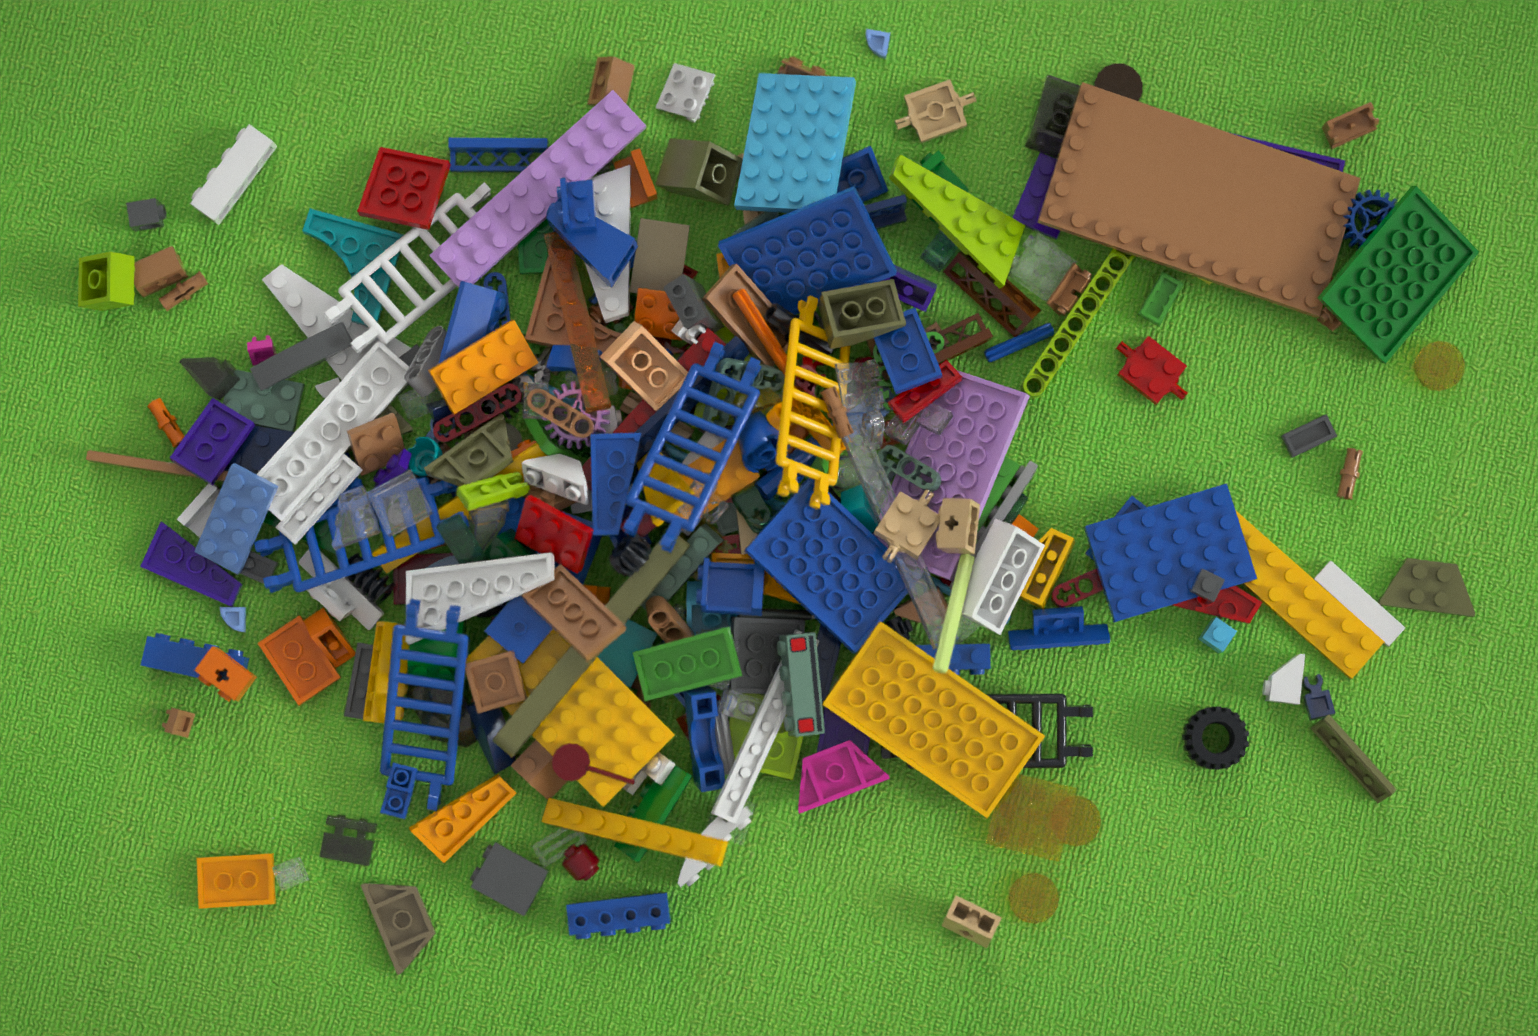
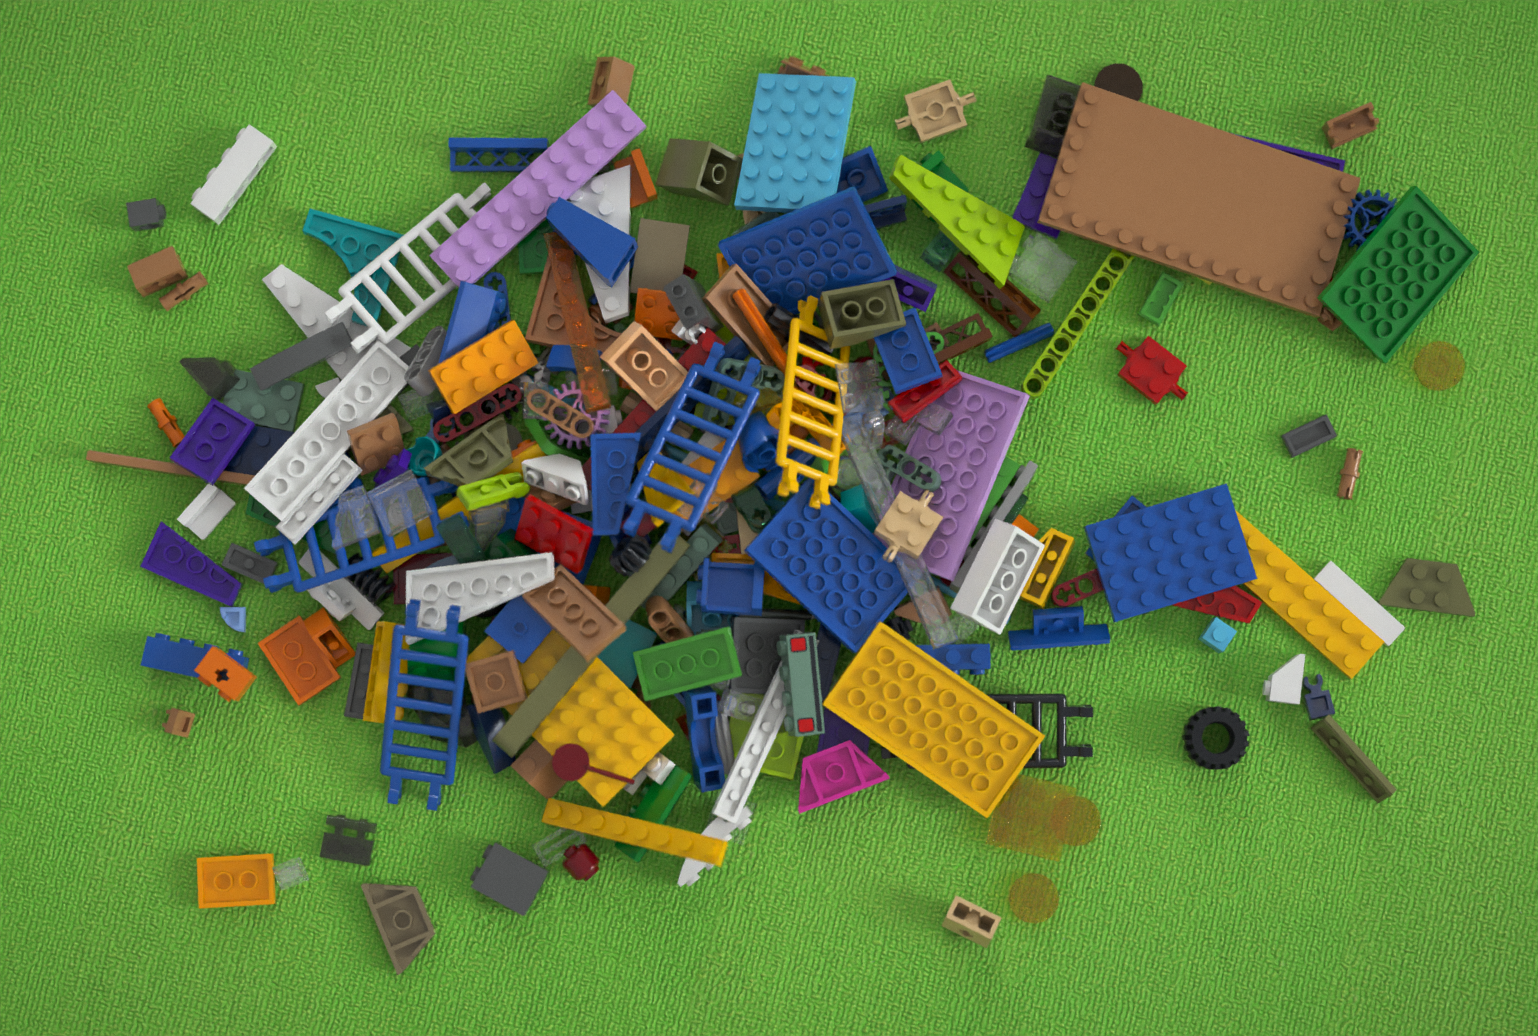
lime brick [78,252,135,311] -> none
medium blue plate [194,463,279,575] -> none
dark pink tile [247,335,277,365] -> none
red plate [357,147,451,230] -> none
blue slope [380,763,418,820] -> none
light orange wing [409,774,517,863] -> none
blue bracket [556,177,597,233] -> none
blue brick [566,892,671,939] -> none
white hinge [656,63,715,123] -> none
medium nougat pin [820,386,854,439] -> none
light blue tile [866,29,890,59] -> none
yellowish green axle [933,554,975,673] -> none
tan brick [936,498,980,554] -> none
medium nougat hinge [1047,263,1092,316] -> none
dark grey plate [1190,568,1225,603] -> none

